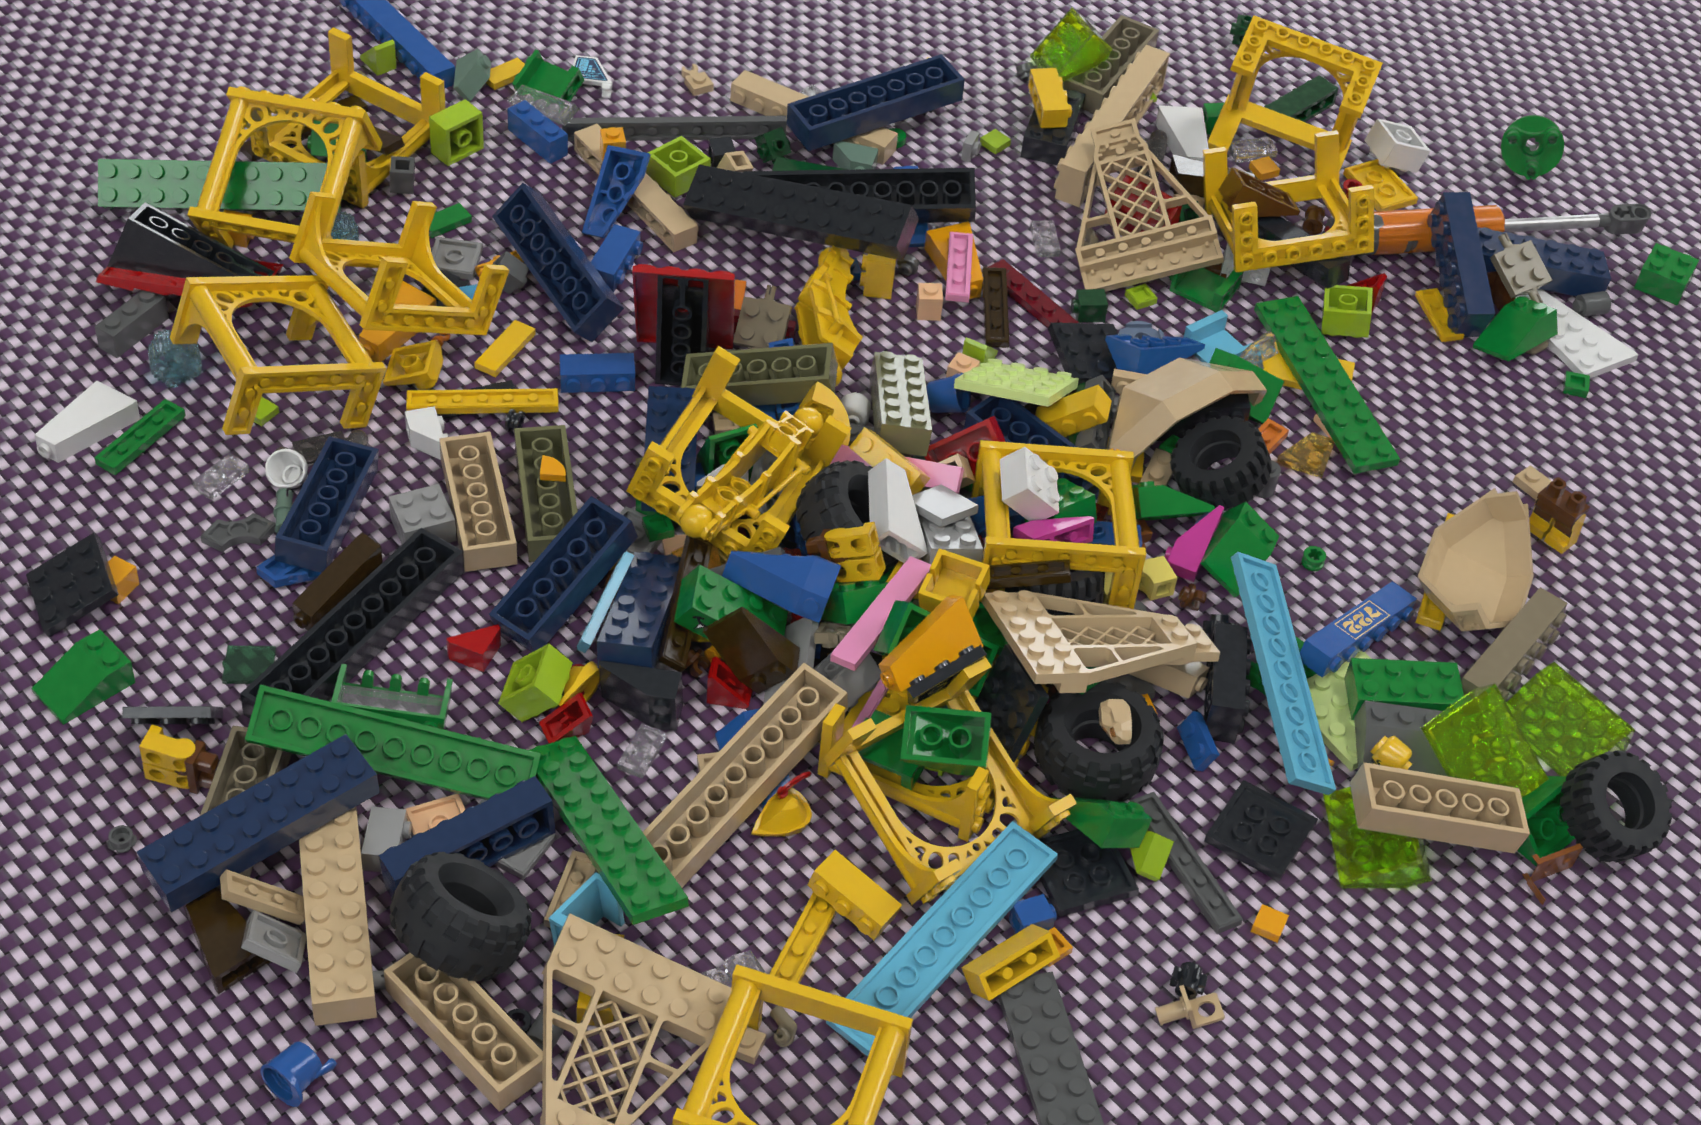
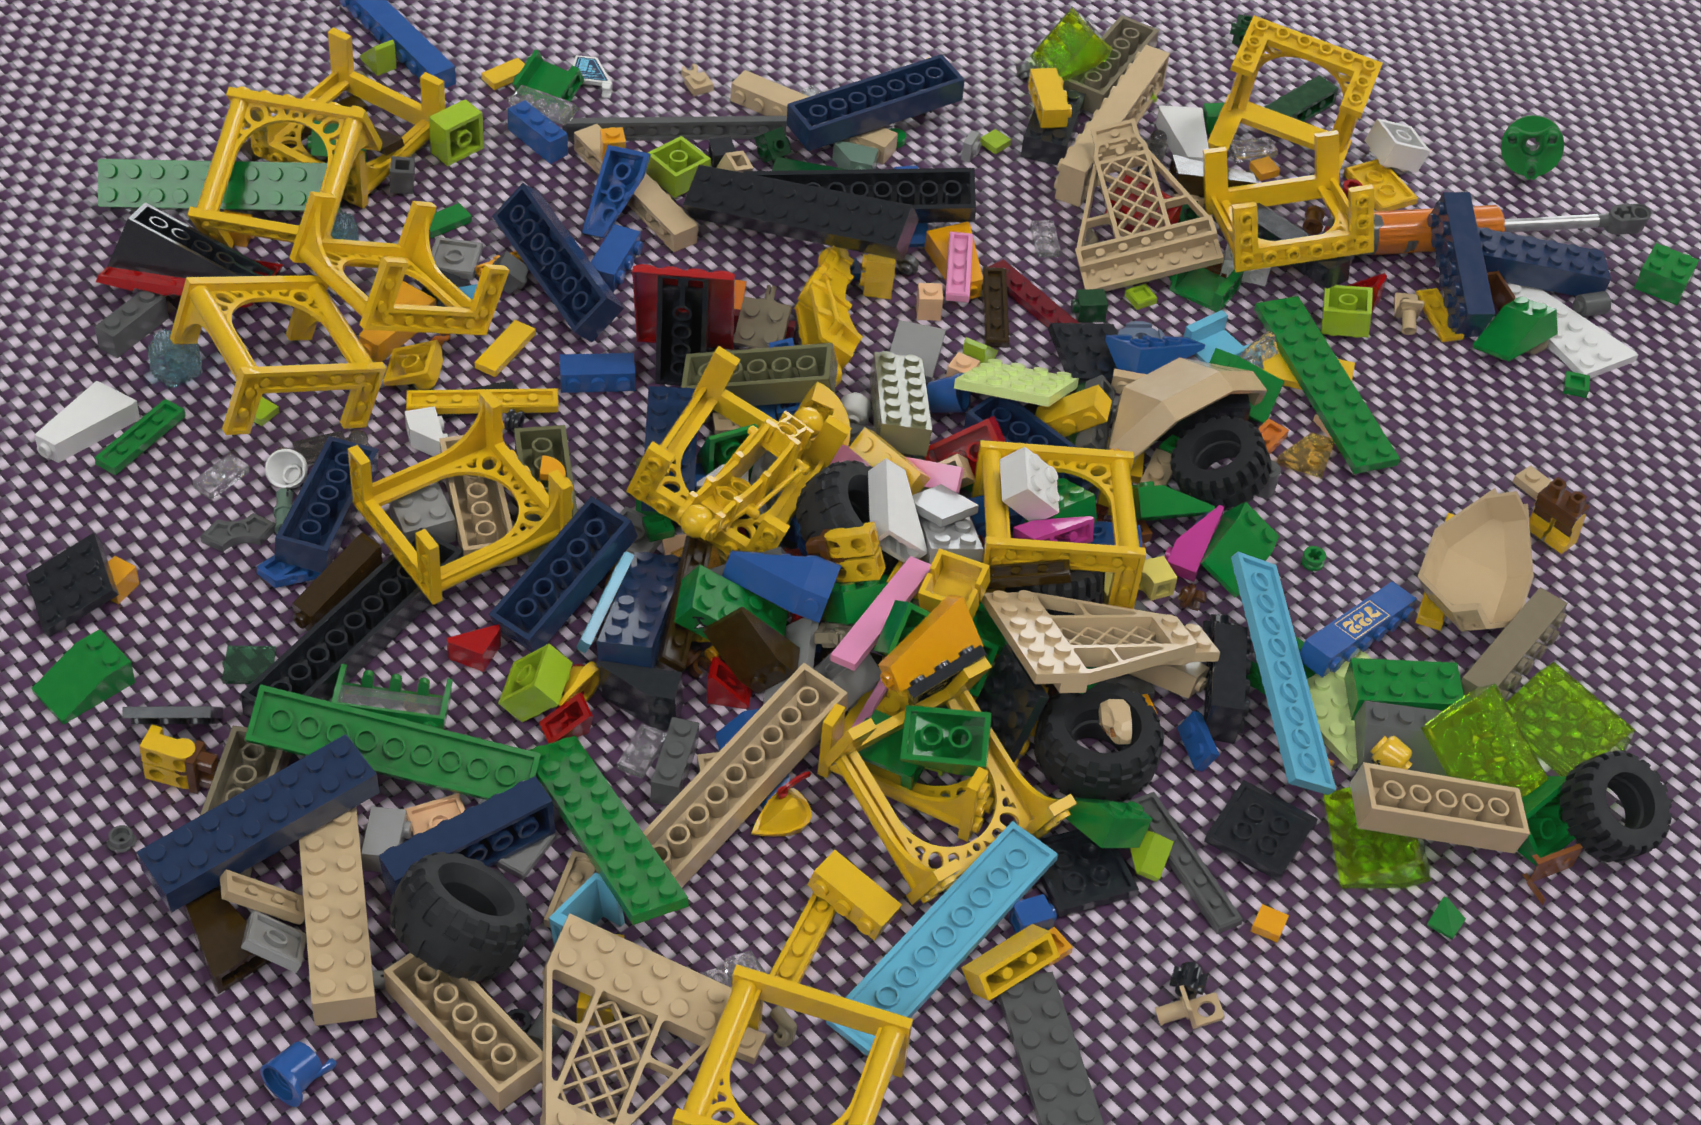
sand green slope [453,49,491,102] -> none
reddish brown slope [1218,167,1300,217] -> none
dark tan plate [1490,233,1552,303] -> none
none -> yellow arch [348,389,574,605]
none -> dark grey brick [650,717,699,806]
none -> light grey tile [890,320,946,383]
none -> tan bracket [1394,293,1424,335]
none -> green slope [1427,896,1466,940]

